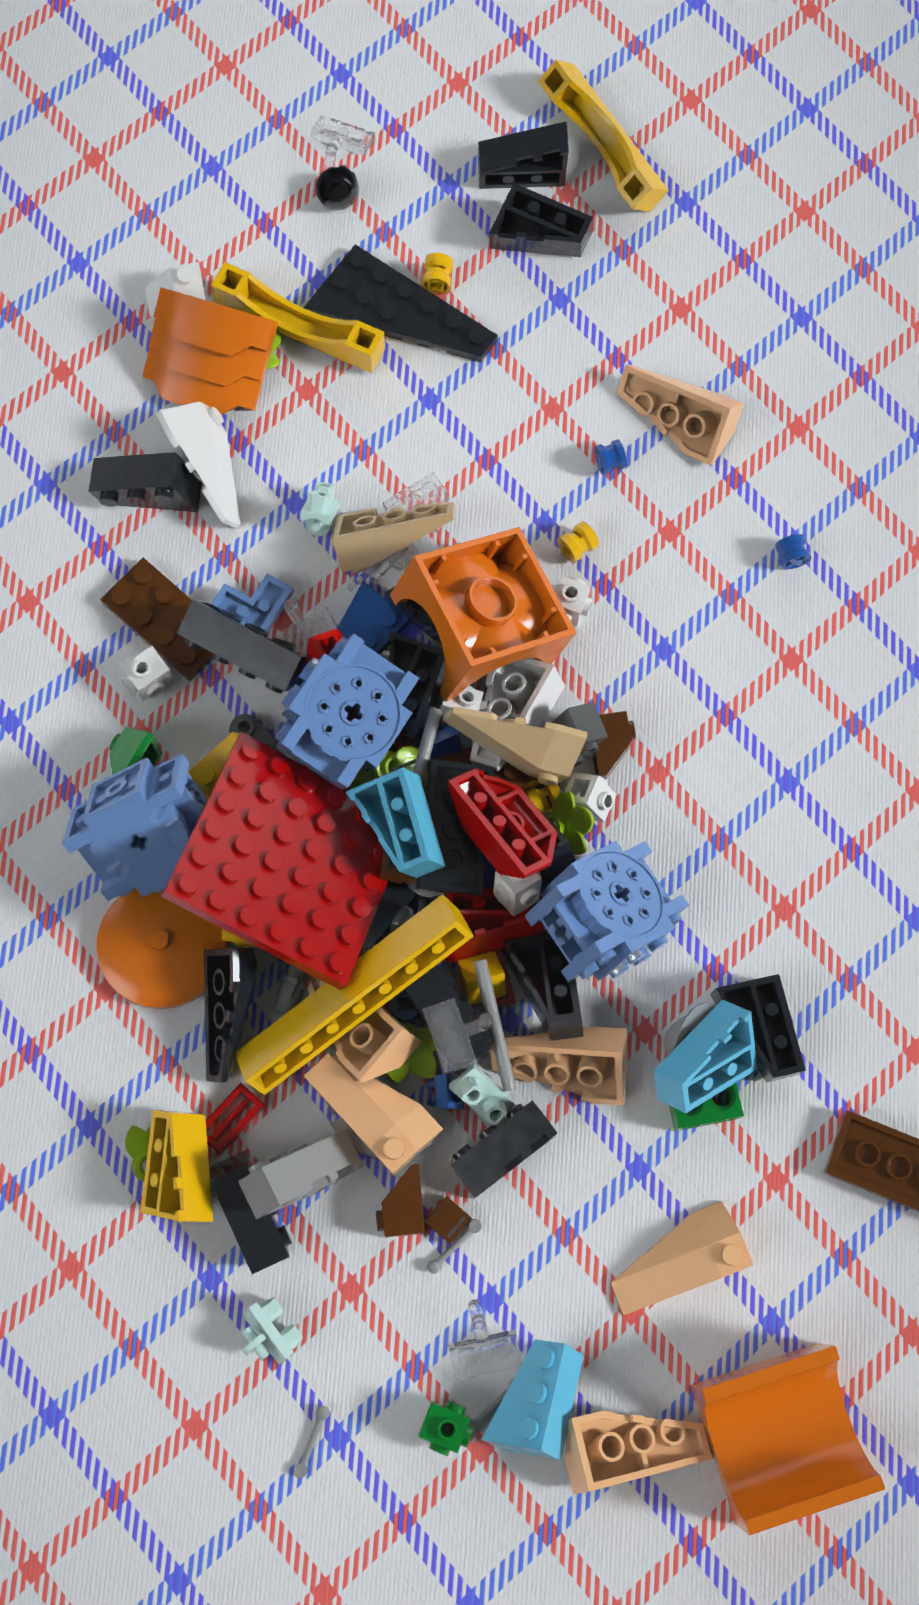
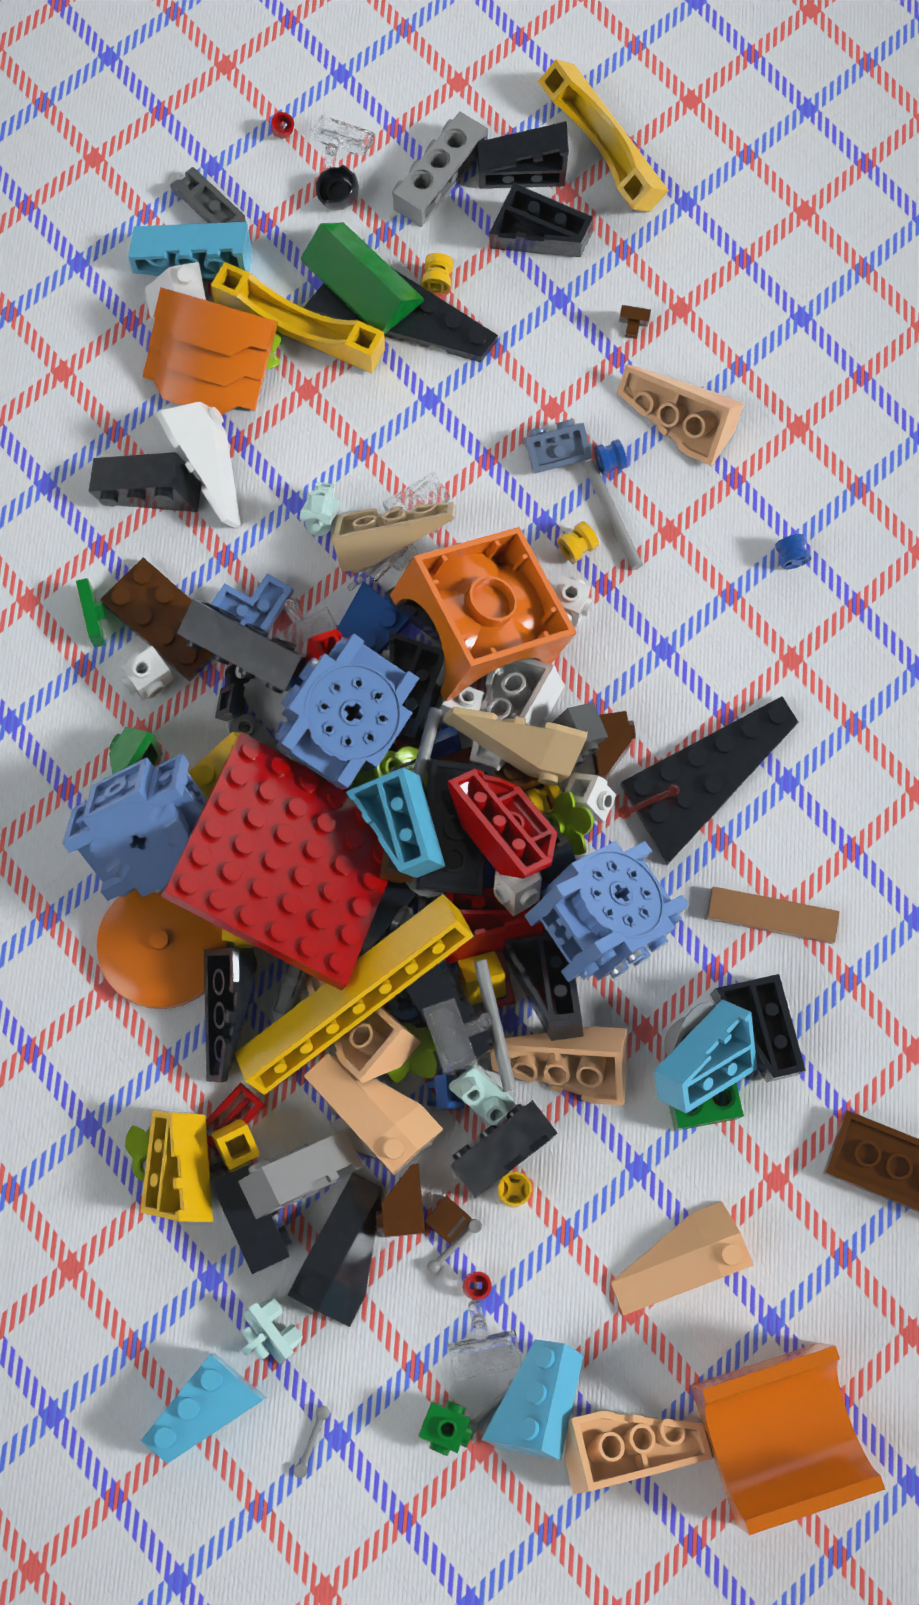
none -> green plate [76,578,106,648]
none -> medium azure wedge [128,222,253,282]
none -> medium azure wedge [141,1353,267,1464]
none -> dark grey plate [170,167,246,223]
none -> yellow brick [211,1119,261,1170]
none -> black plate [215,664,251,721]
none -> red hinge [271,112,294,139]
none -> black wedge [287,1172,383,1327]
none -> green slope [301,222,424,334]
none -> light grey brick [392,111,488,227]
none -> red hinge [462,1272,492,1300]
none -> yellow wheel [497,1172,532,1207]
none -> sand blue bracket [522,419,592,474]
none -> light grey bar [583,460,643,570]
none -> clear red hinge [618,784,680,820]
none -> reddish brown tile [619,305,651,339]
none -> black wing [620,696,798,865]
none -> medium nougat tile [706,886,840,944]

